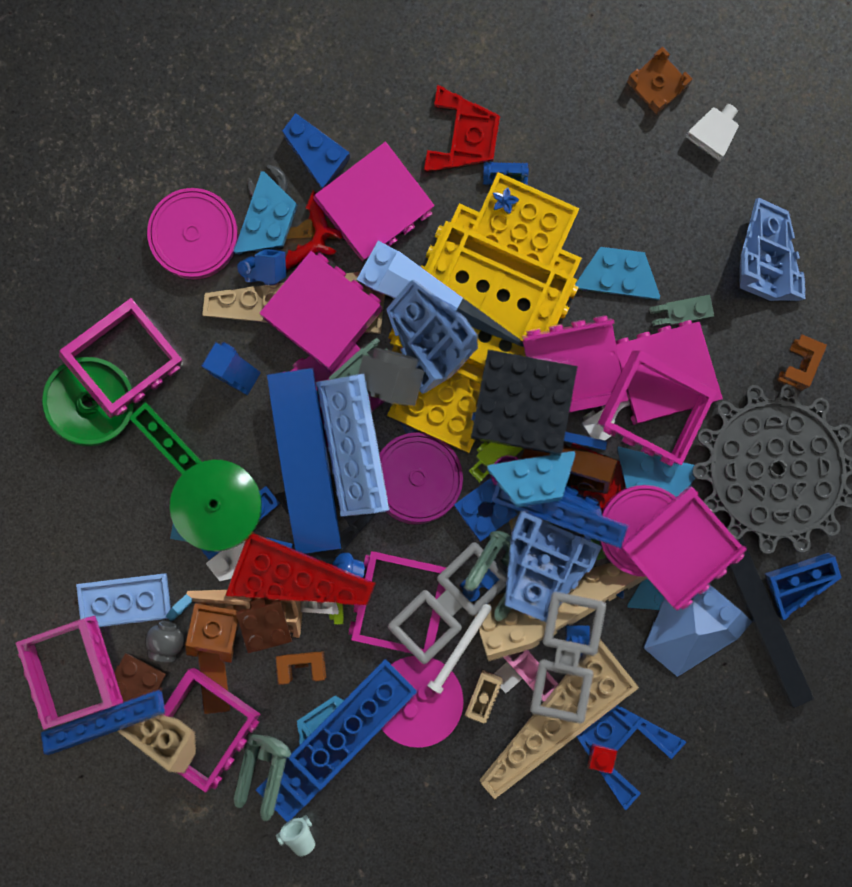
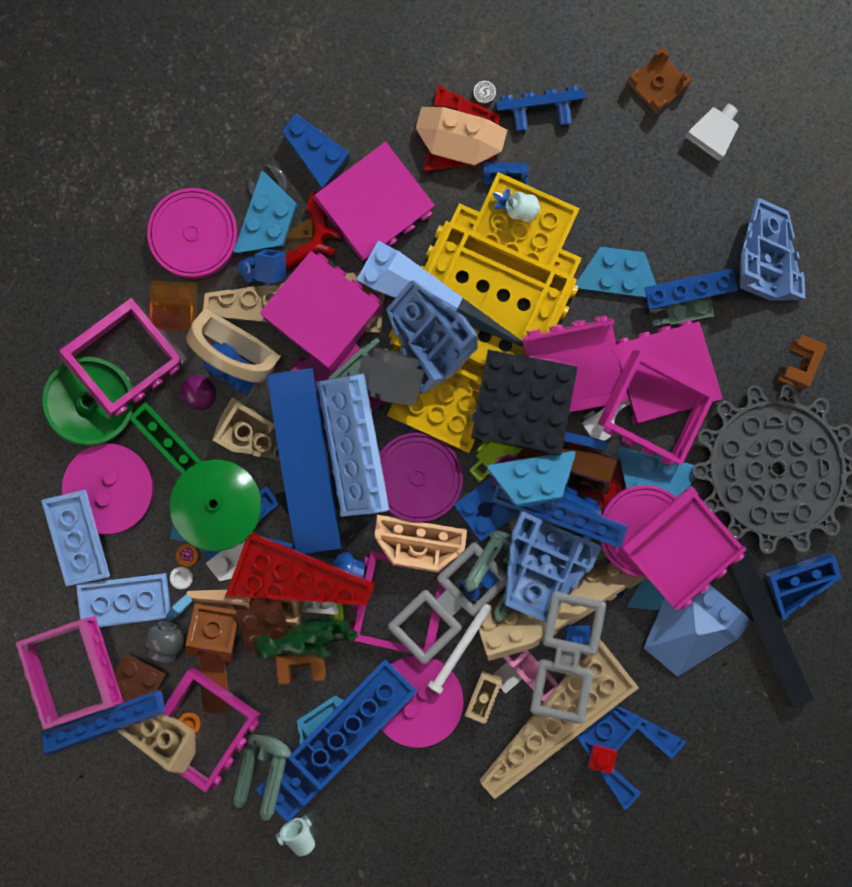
none -> light blue tile [41,489,110,587]
none -> dark pink brick [62,444,155,534]
none -> clear orange slope [150,280,199,331]
none -> white tile [170,567,193,589]
none -> orange tile [176,544,199,567]
none -> orange tile [179,712,201,733]
none -> magenta hair [180,374,217,411]
none -> tan window [186,308,283,382]
none -> tan wedge [212,397,280,461]
none -> dark green animal [253,619,358,663]
none -> light nougat wedge [374,515,467,572]
none -> light nougat wedge [416,107,507,166]
none -> white tile [473,81,496,104]
none -> blue plate [495,86,586,131]
none -> light aqua piece [506,192,540,222]
none -> blue plate [644,268,738,310]

